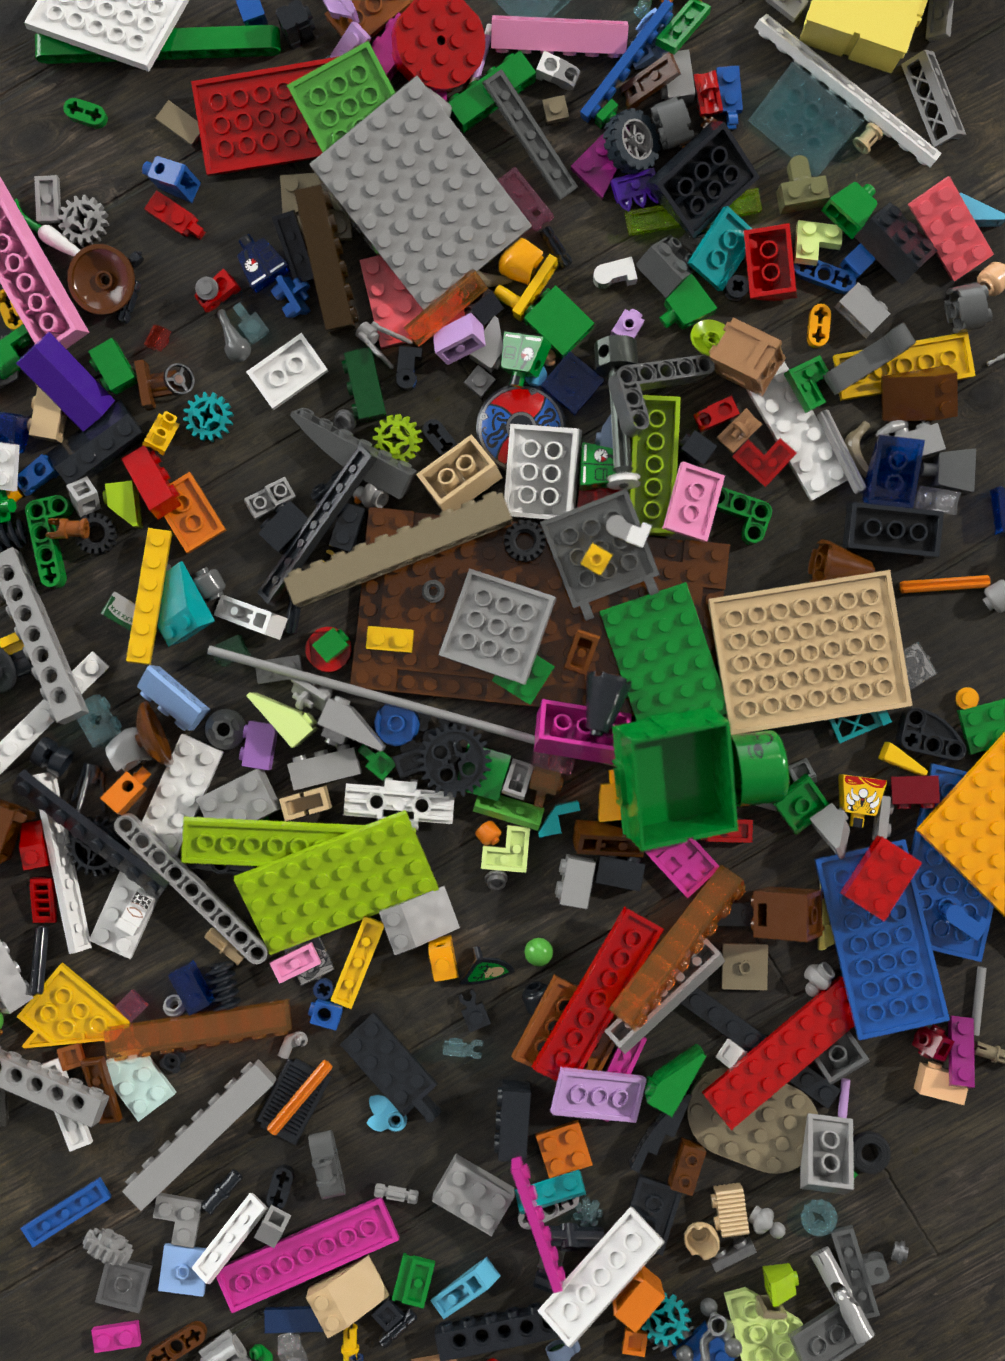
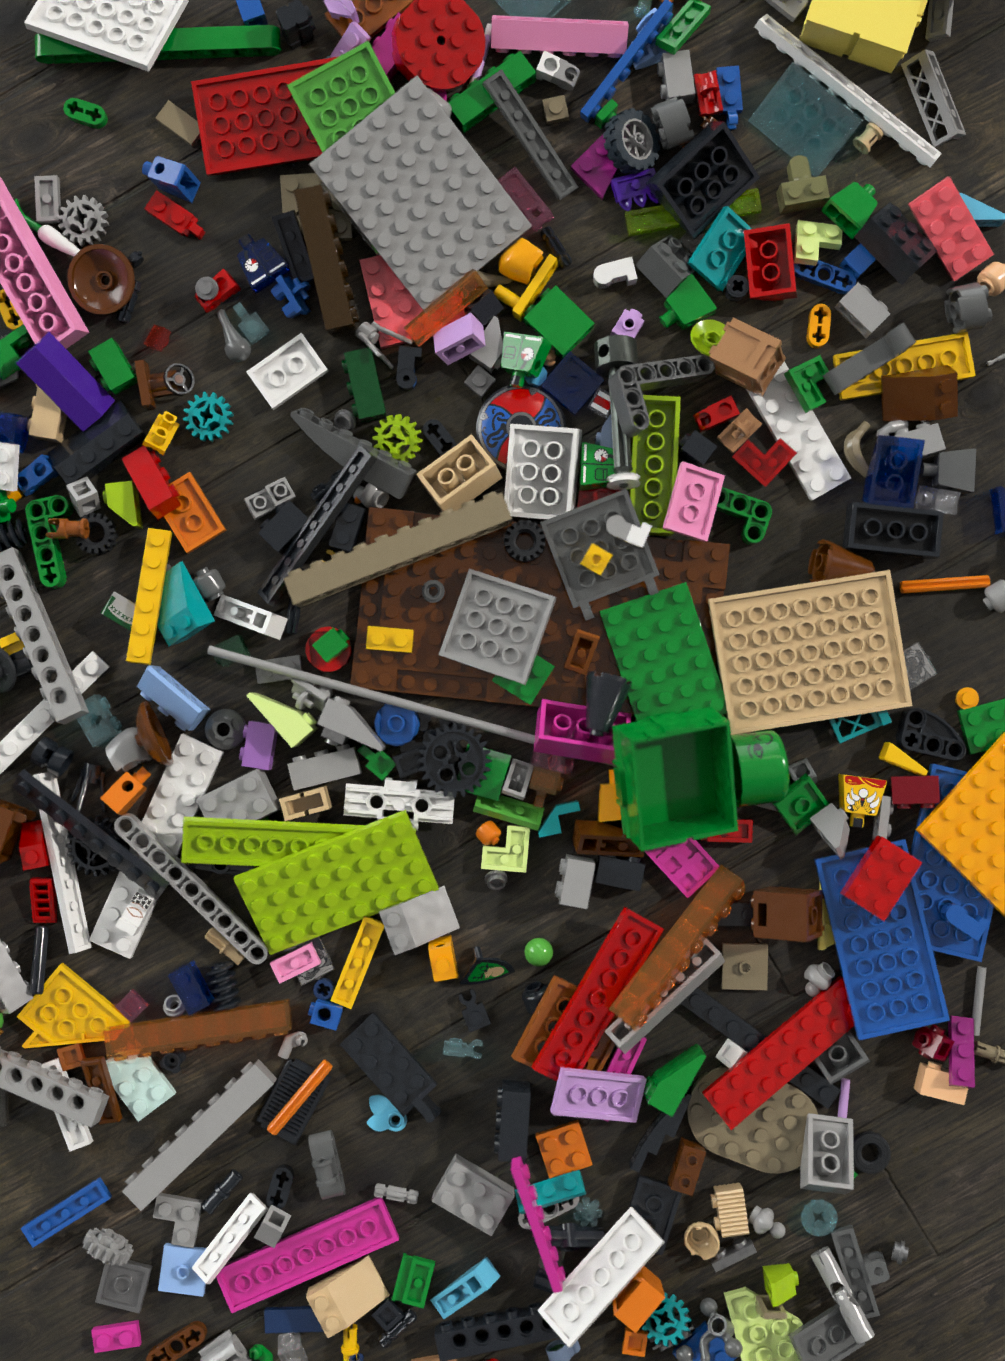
reddish brown plate [619,52,681,109] -> none
light grey axle [817,410,866,494] -> none
none -> tile [587,388,611,419]

